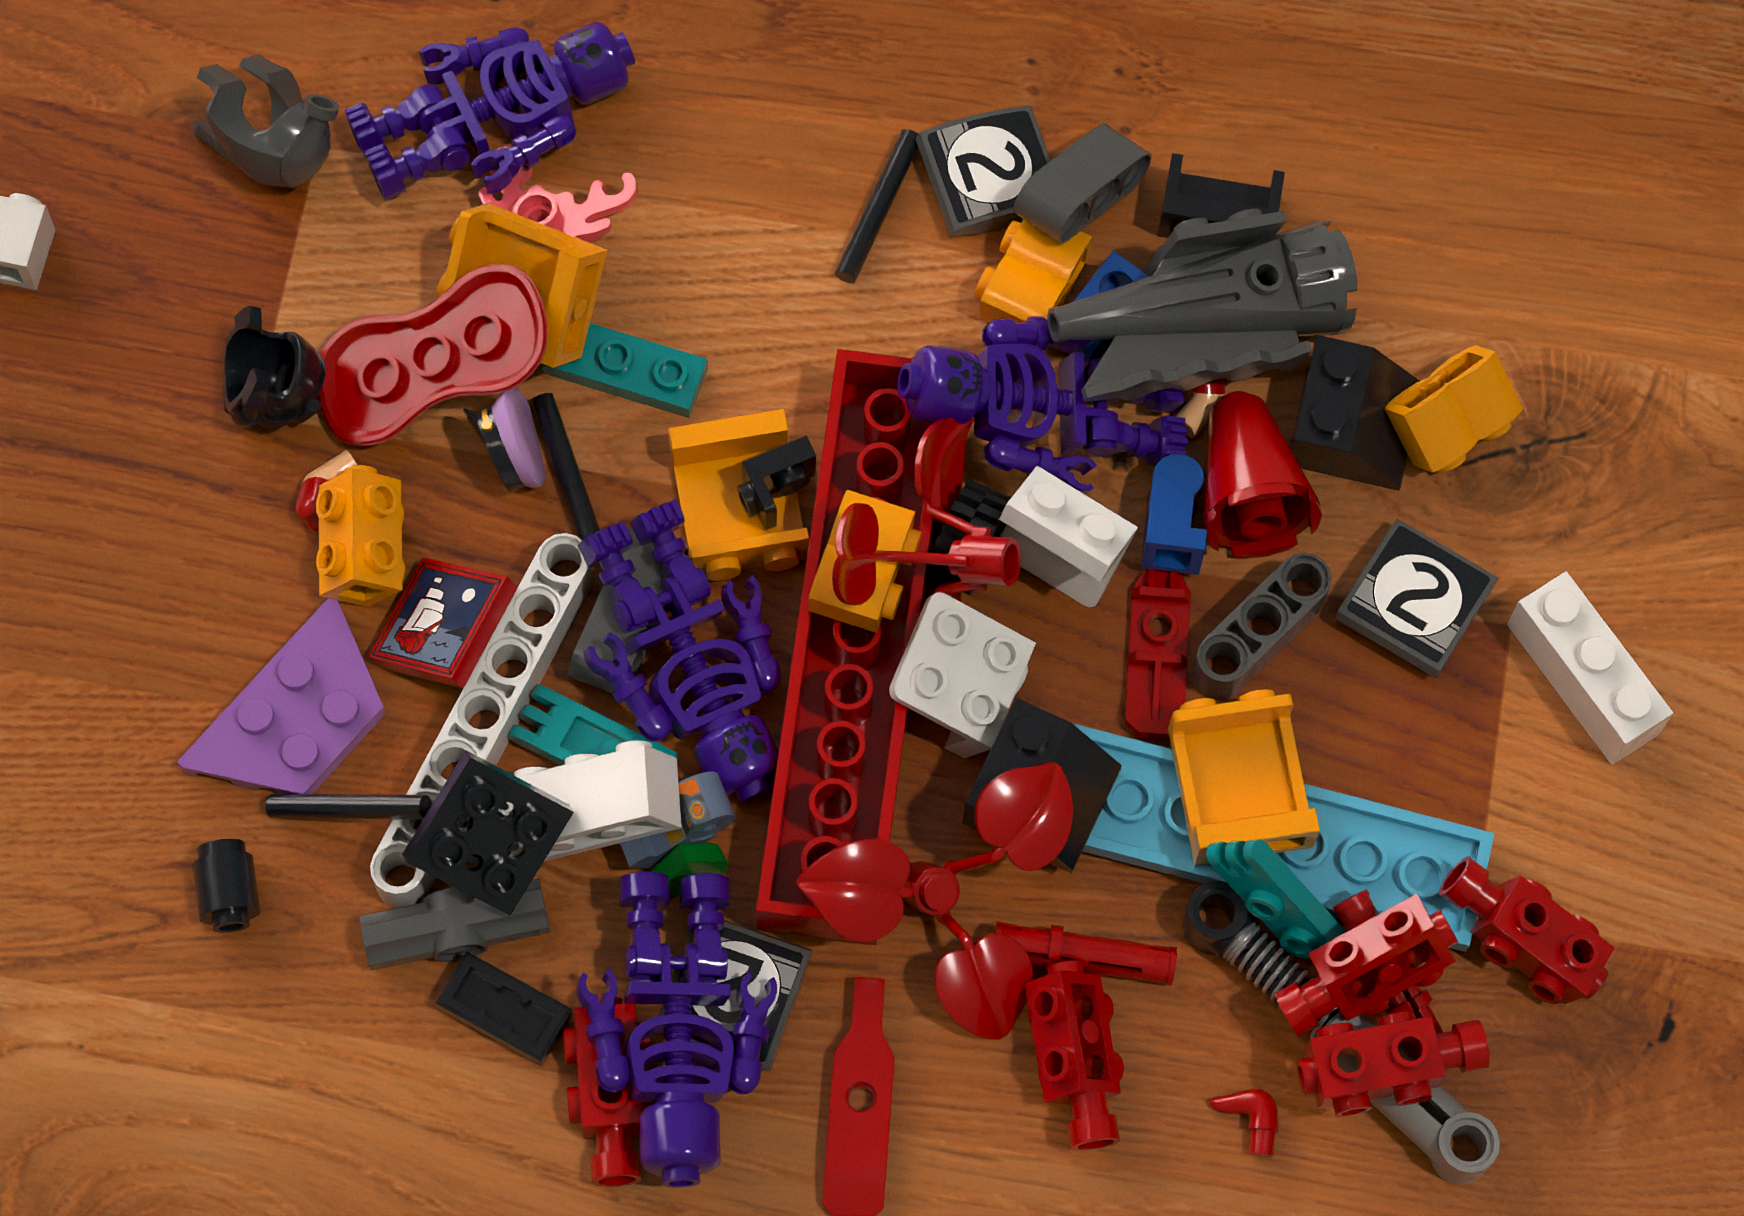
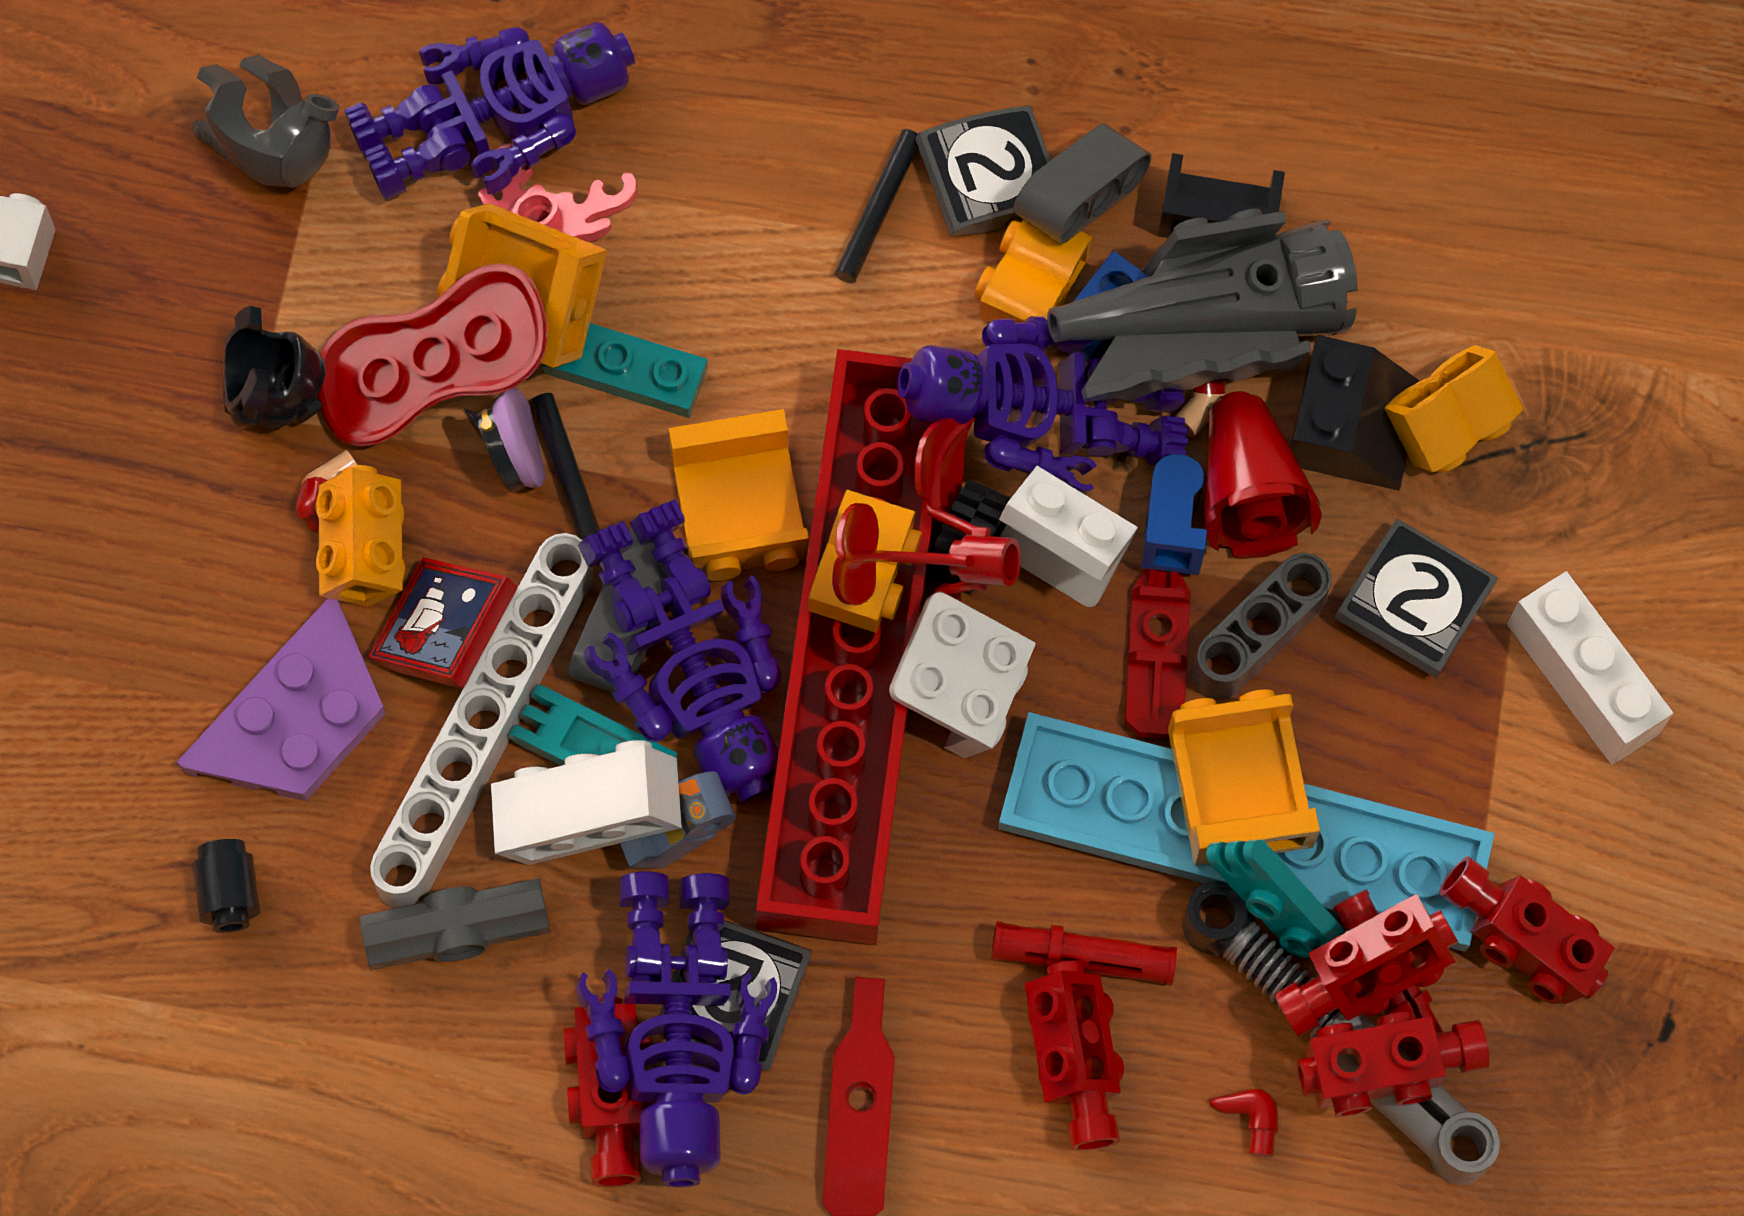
black bar [266,794,432,819] -> none
black plate [402,750,574,915] -> none
black plate [435,951,573,1066] -> none
green tile [651,843,729,899] -> none
black bracket [736,435,816,531] -> none
red plant [796,761,1073,1040] -> none
black slope [962,698,1122,873] -> none

